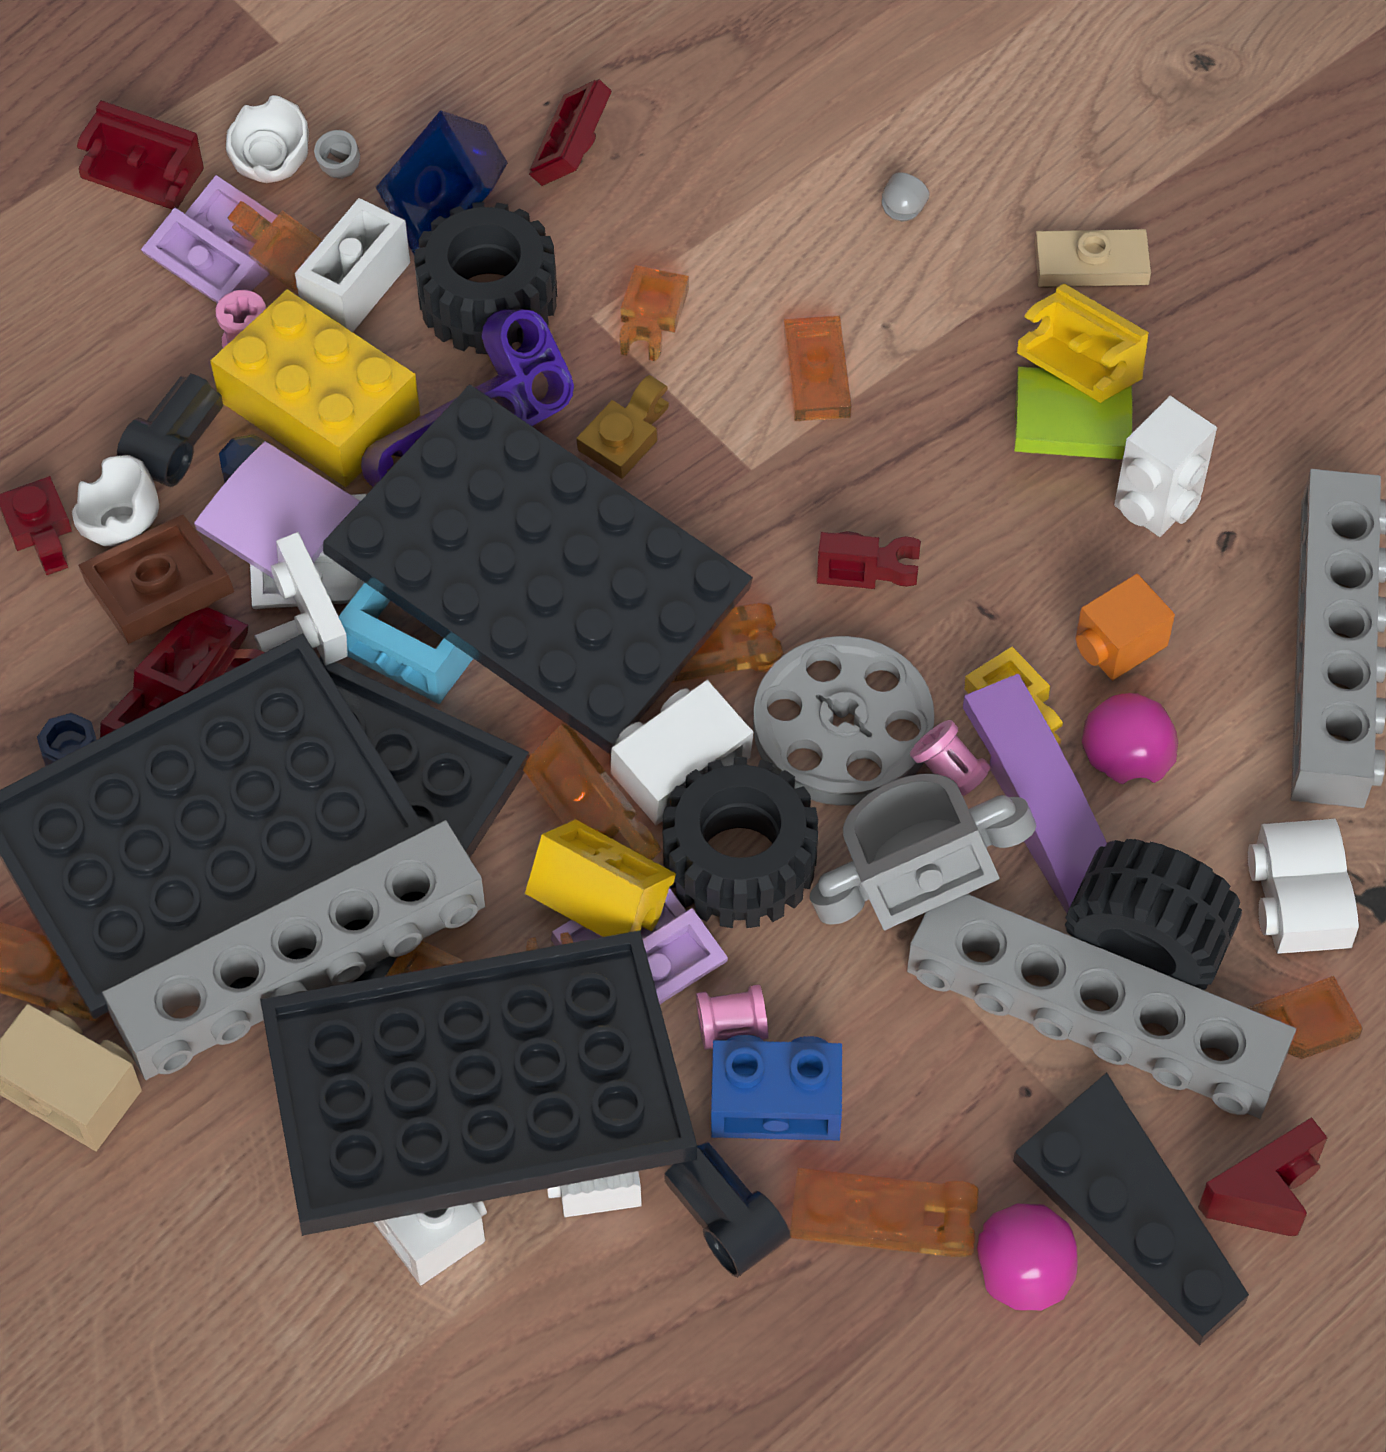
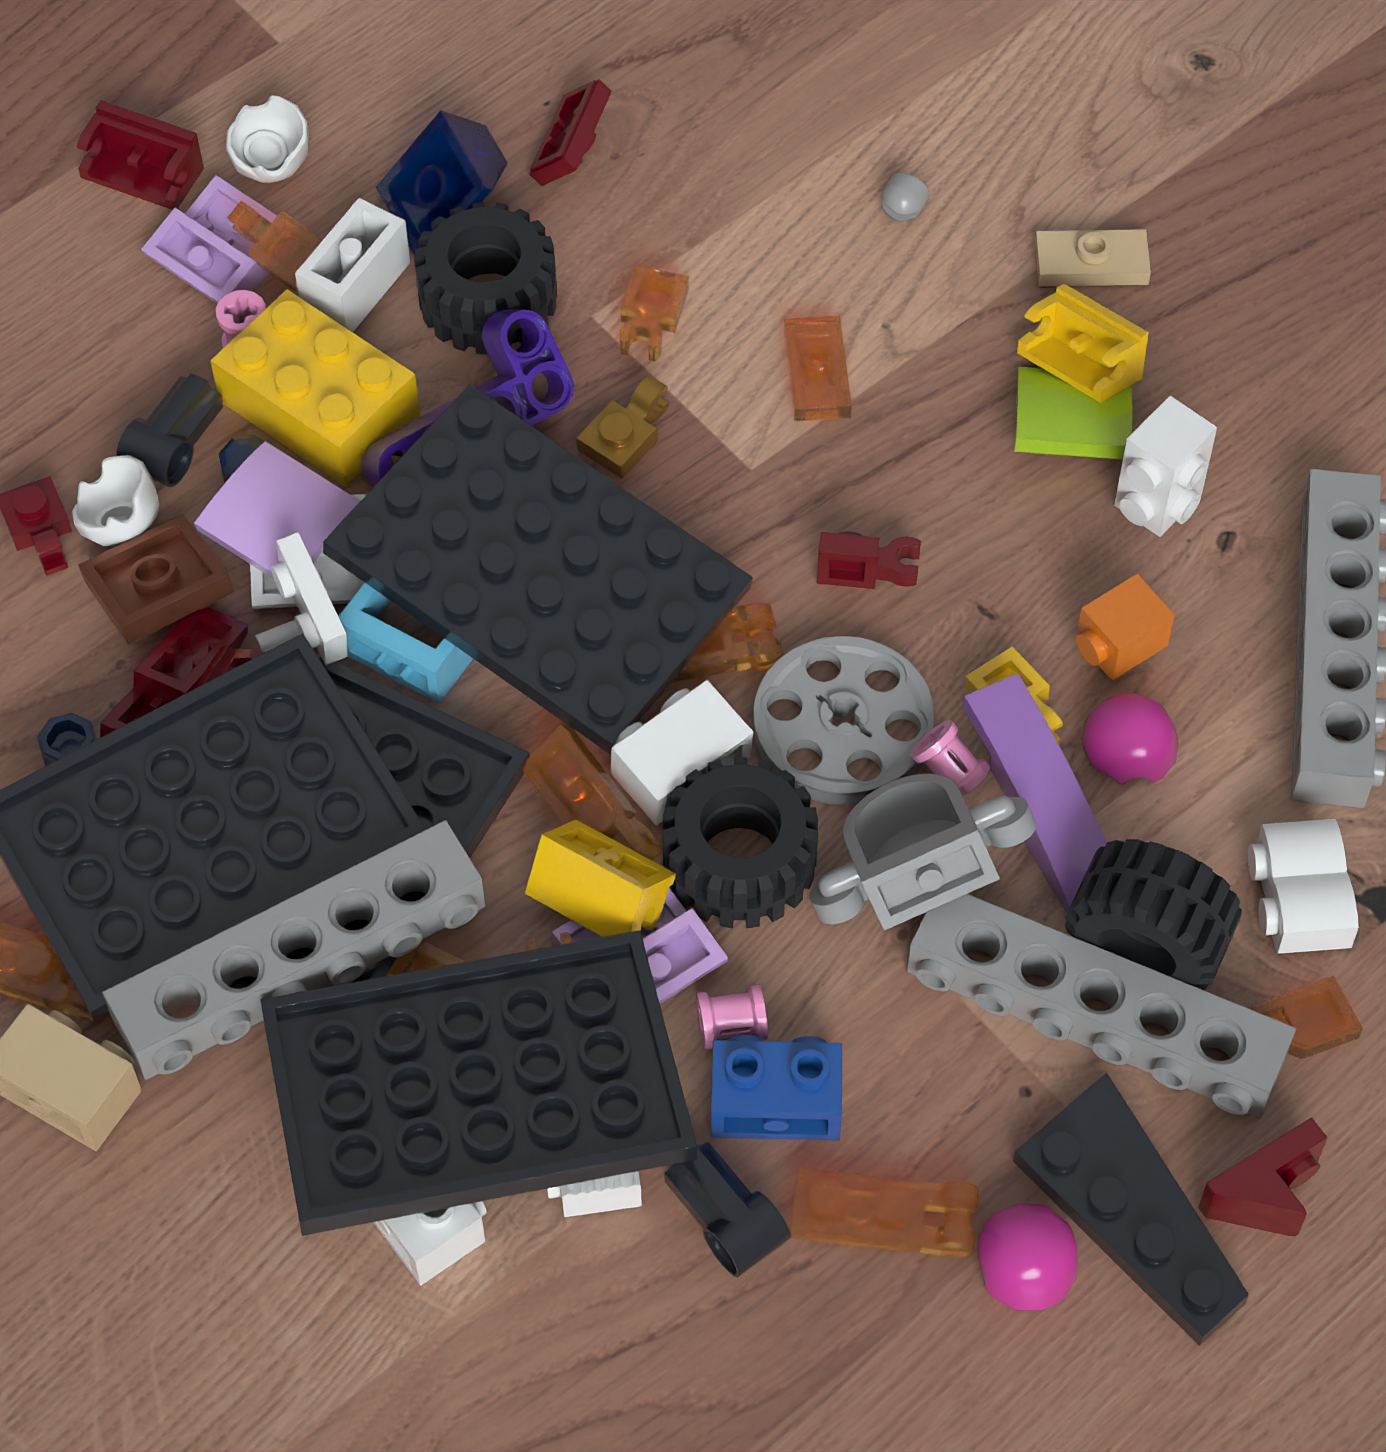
light grey hinge [314,130,360,179] -> none

